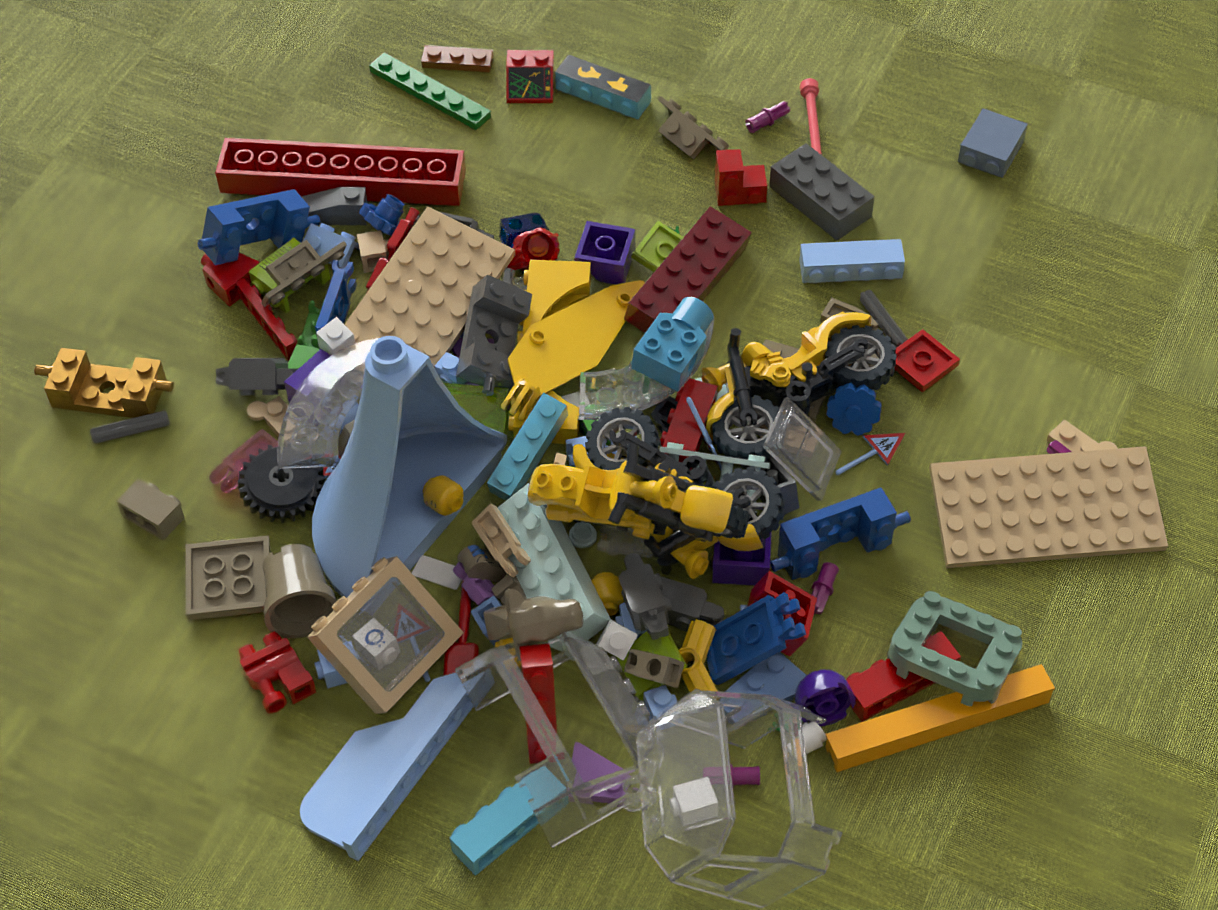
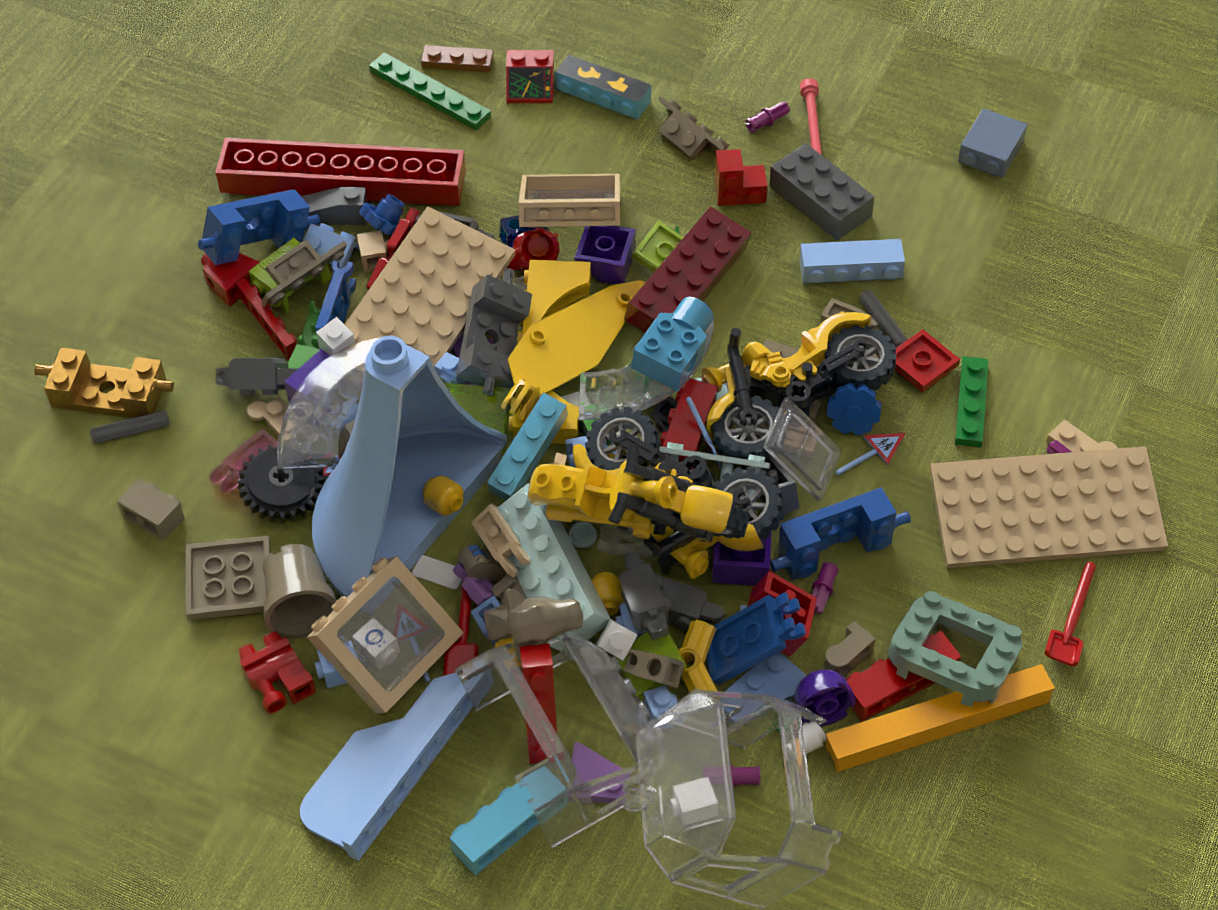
none -> tan piece [519,174,620,227]
none -> dark tan leg [824,621,876,676]
none -> green plate [955,356,989,448]
none -> red piece [1044,562,1096,667]

